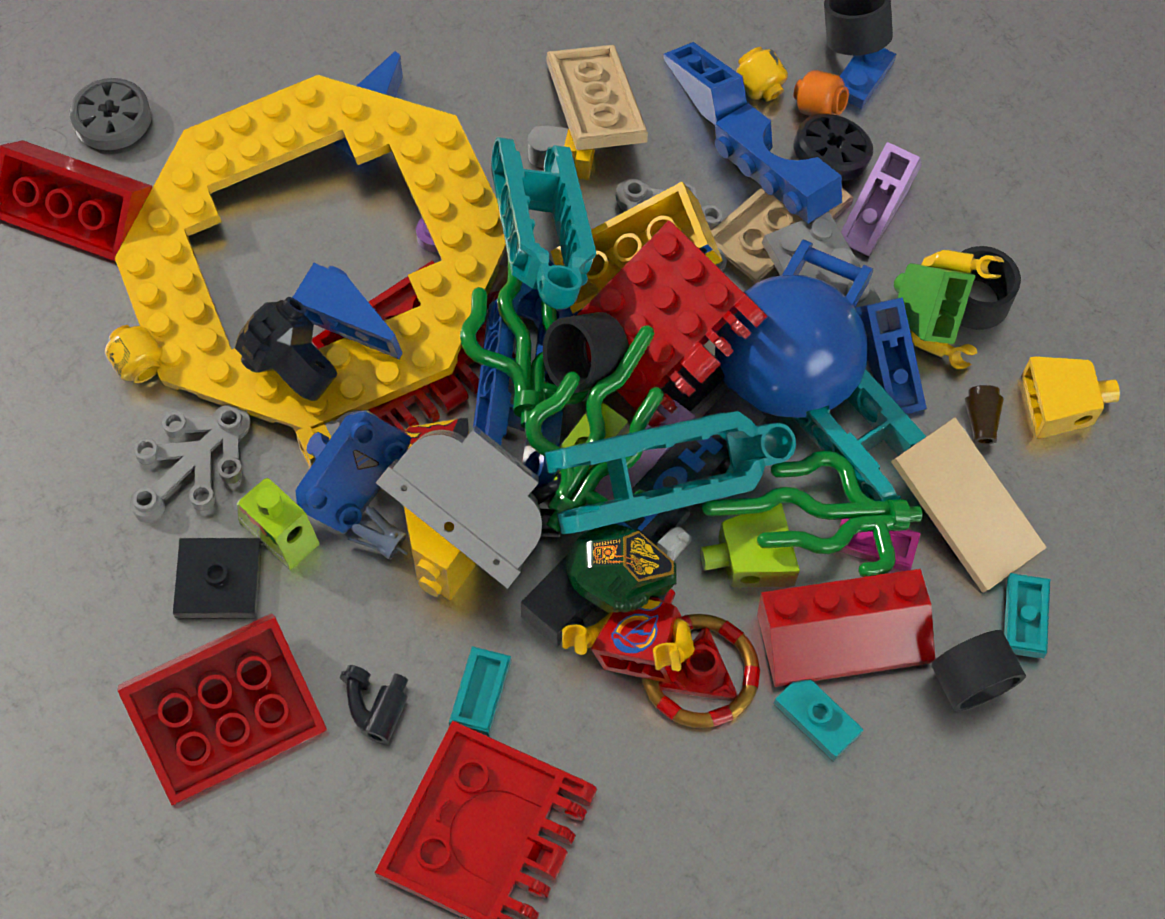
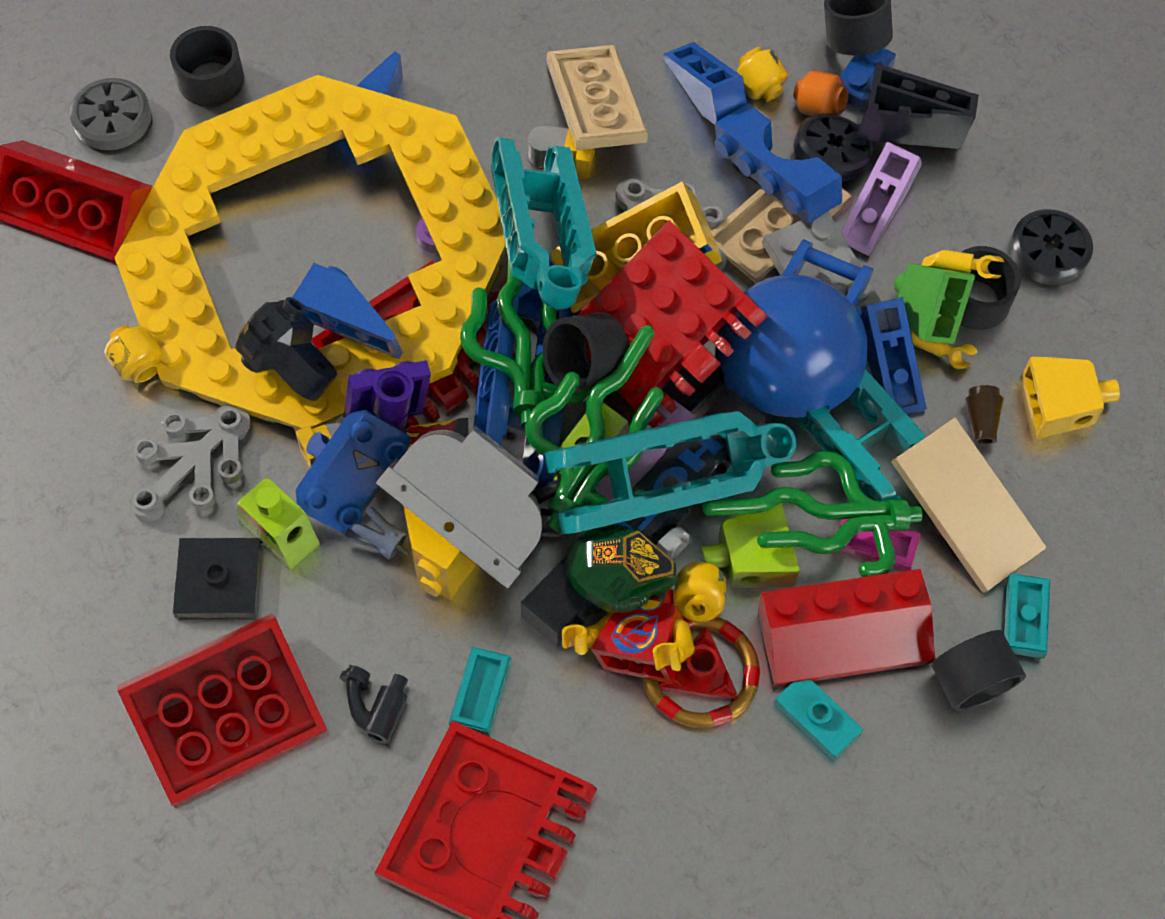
none -> black piece [170,26,244,106]
none -> dark purple plate [343,360,431,432]
none -> yellow head [673,561,728,622]
none -> black wedge [854,63,979,149]
none -> black wheel [1009,209,1093,285]

